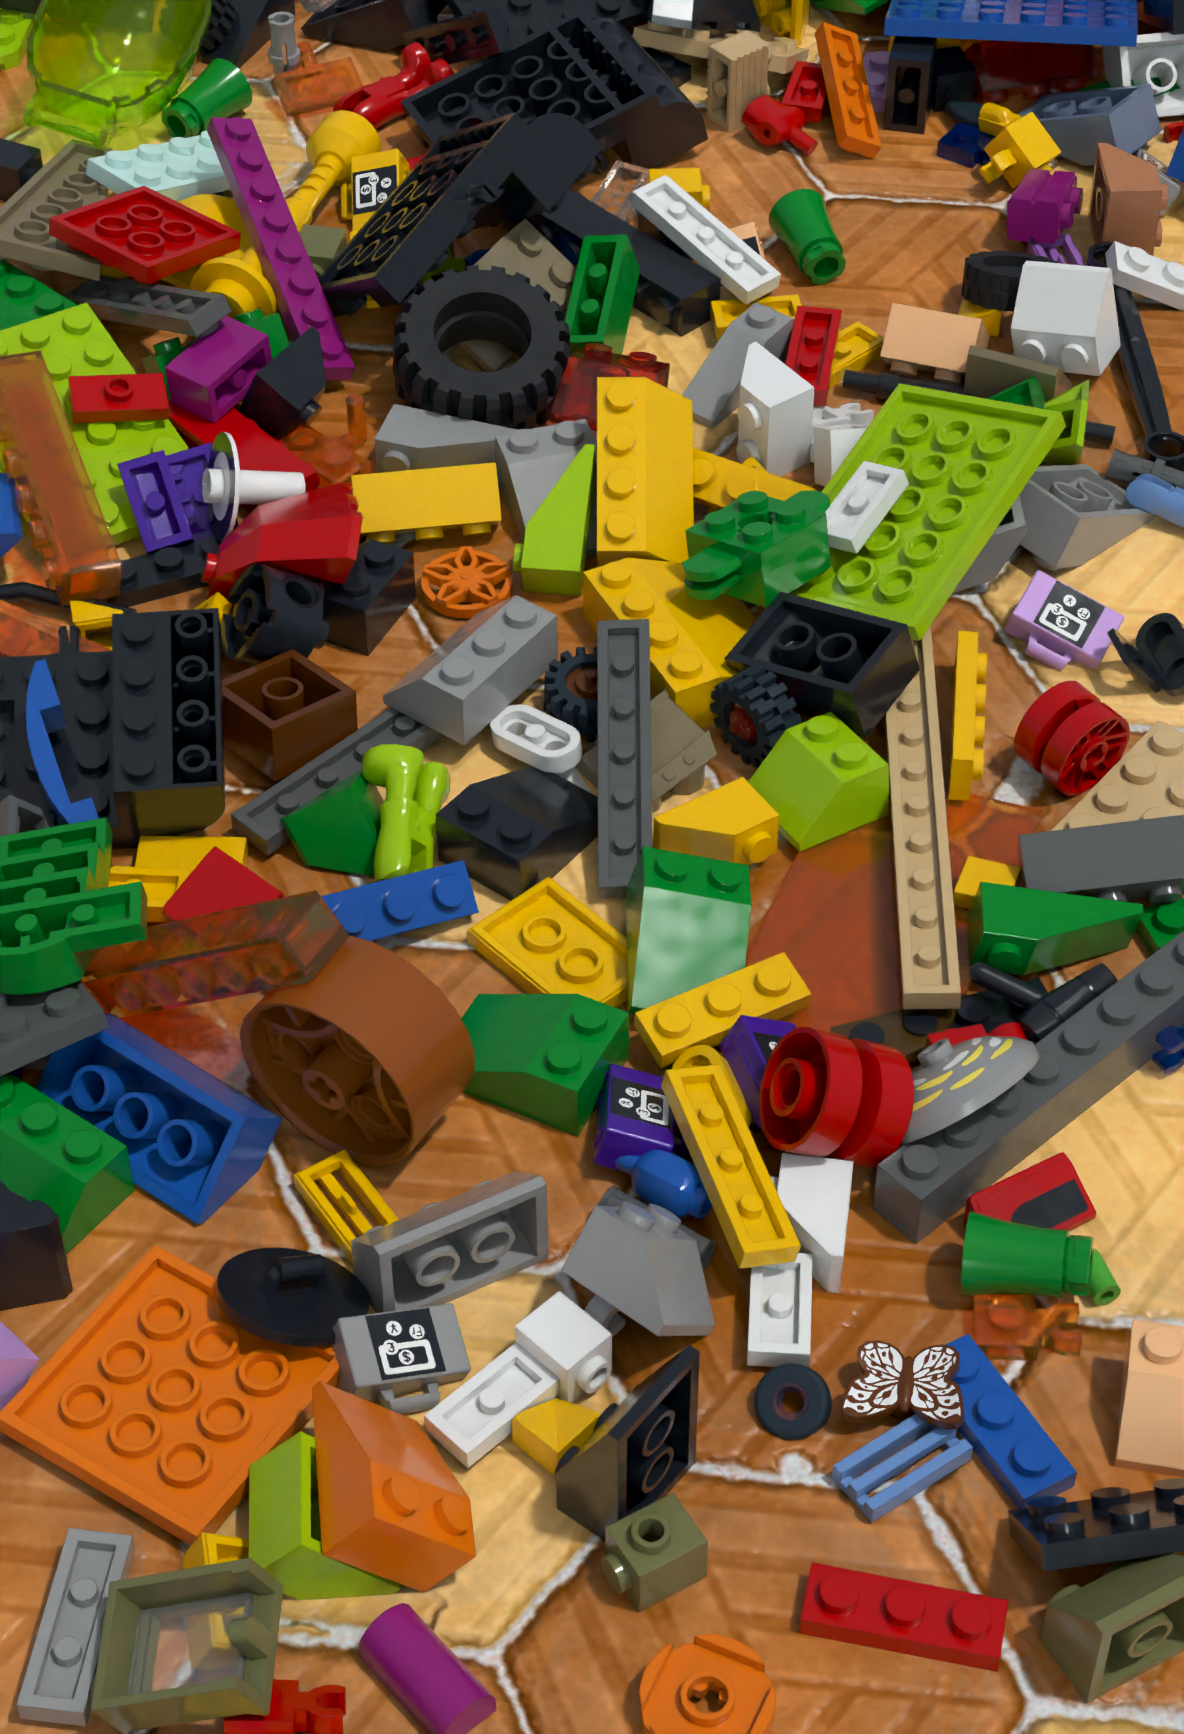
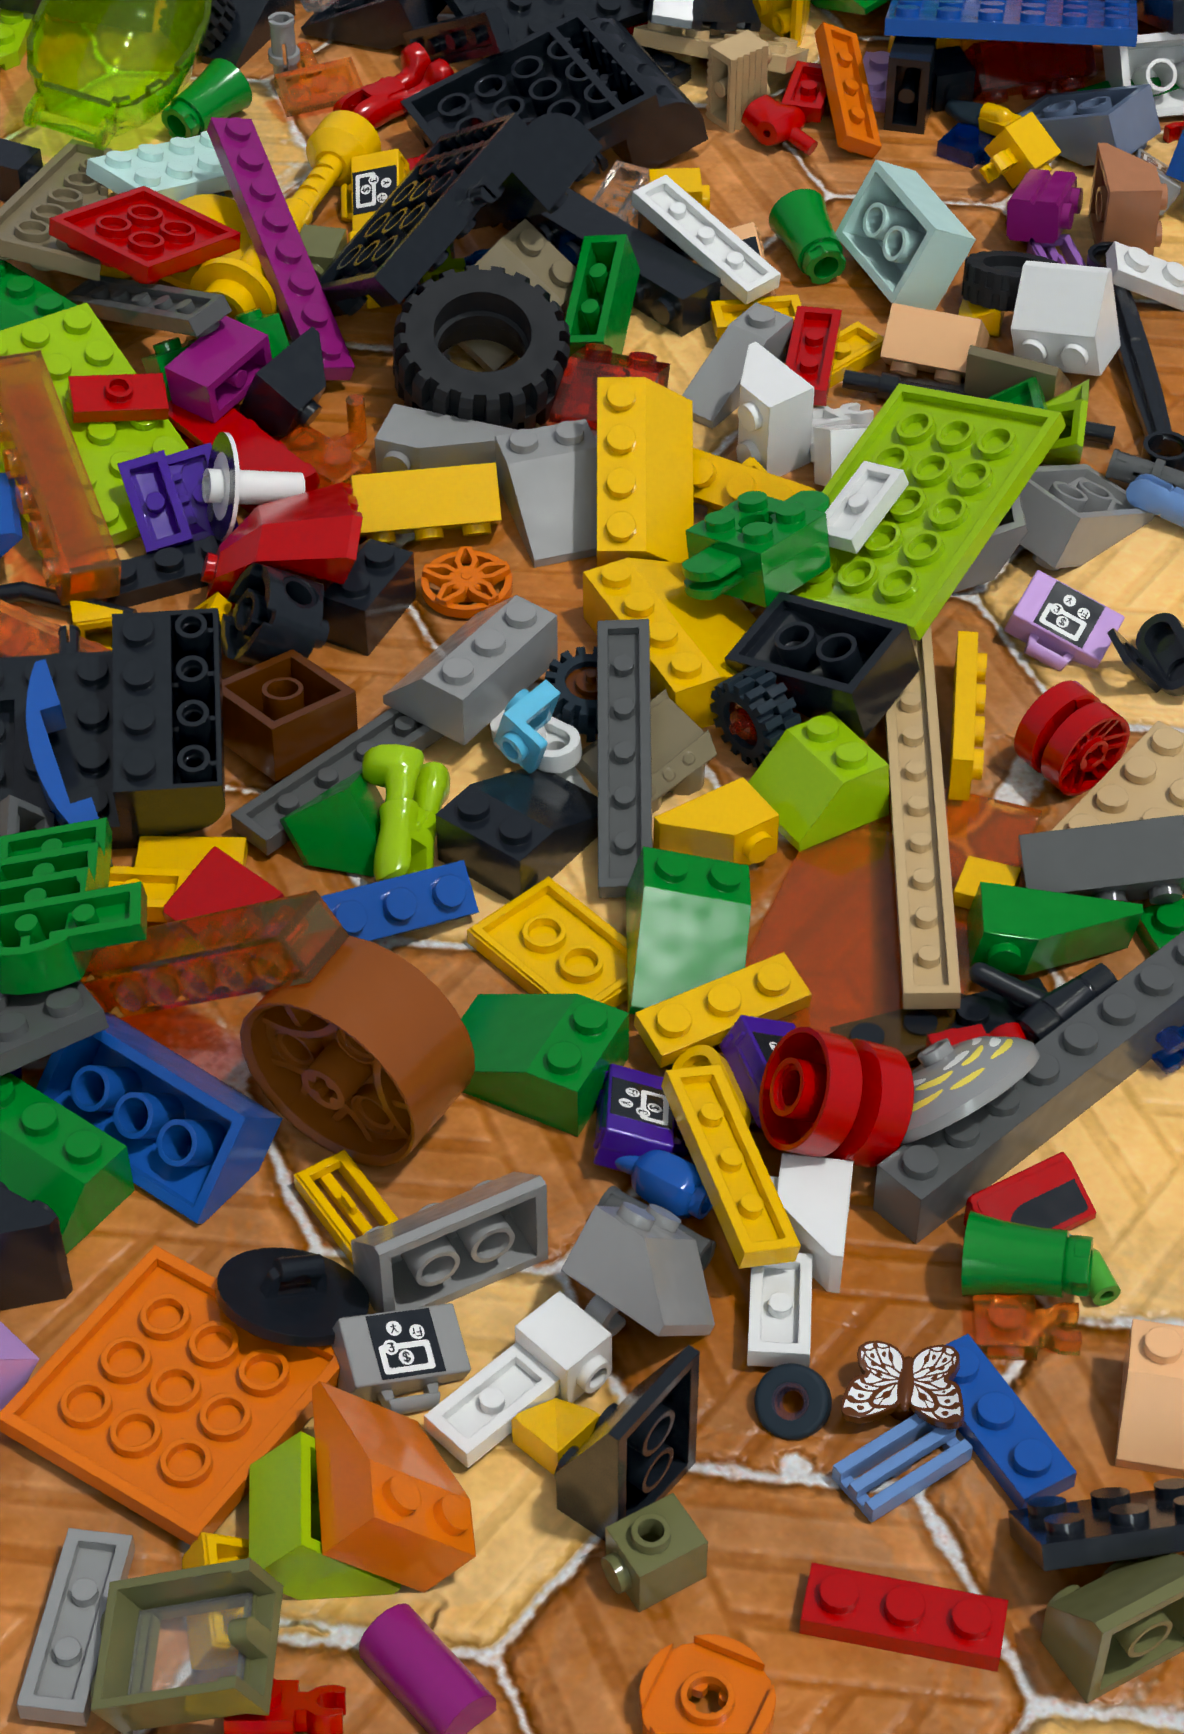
lime slope [513,444,597,596] -> none
none -> medium azure bracket [494,679,561,774]
none -> light aqua brick [835,160,976,311]

